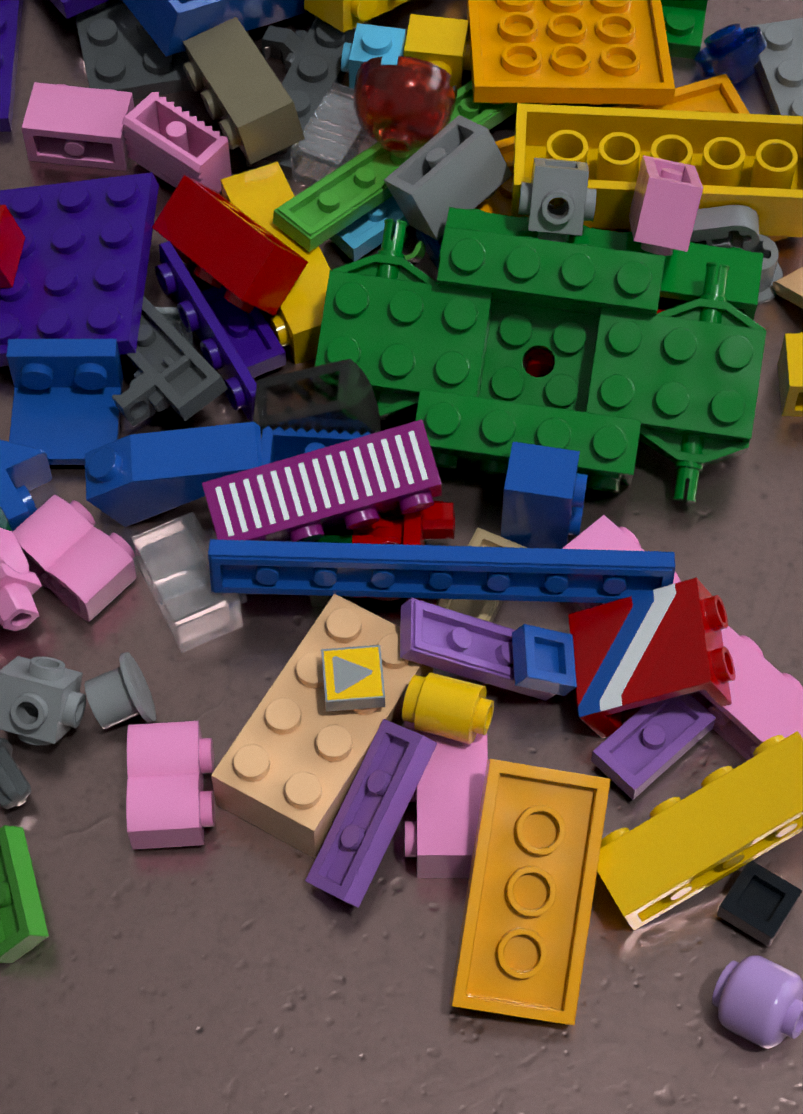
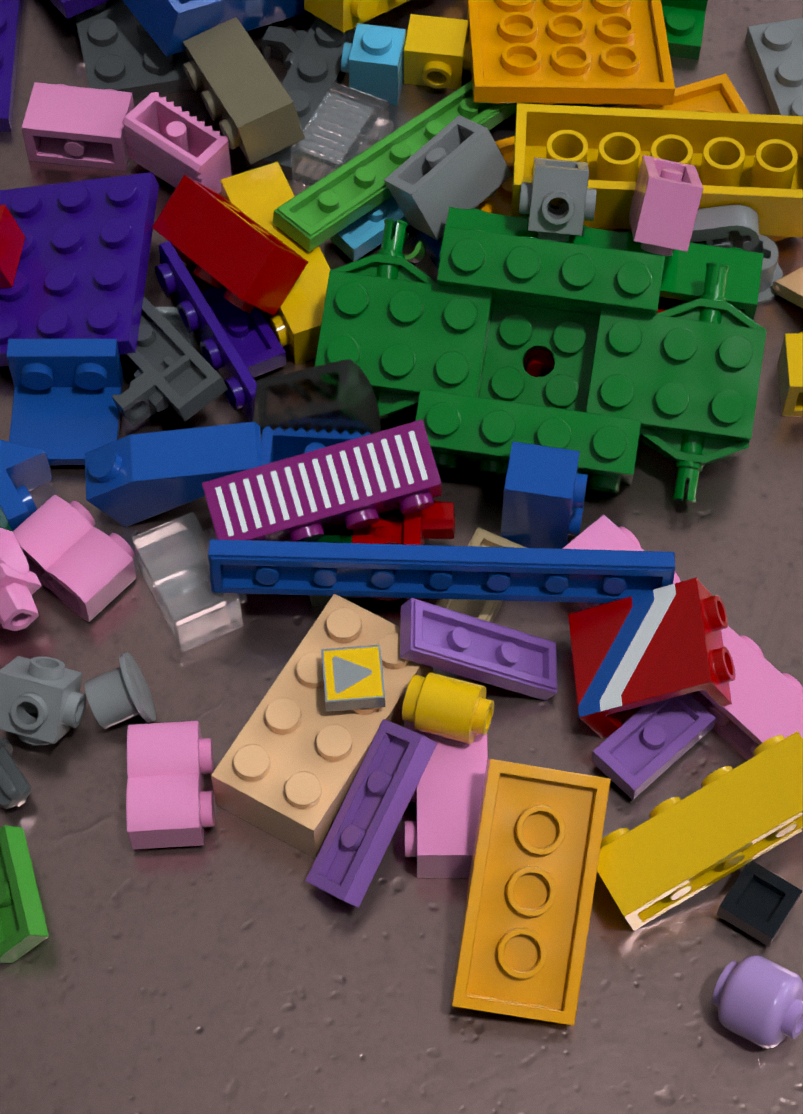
clear red cylinder [353,56,458,153] -> none
blue plate [512,624,577,696] -> none
clear blue plate [694,23,767,84] -> none

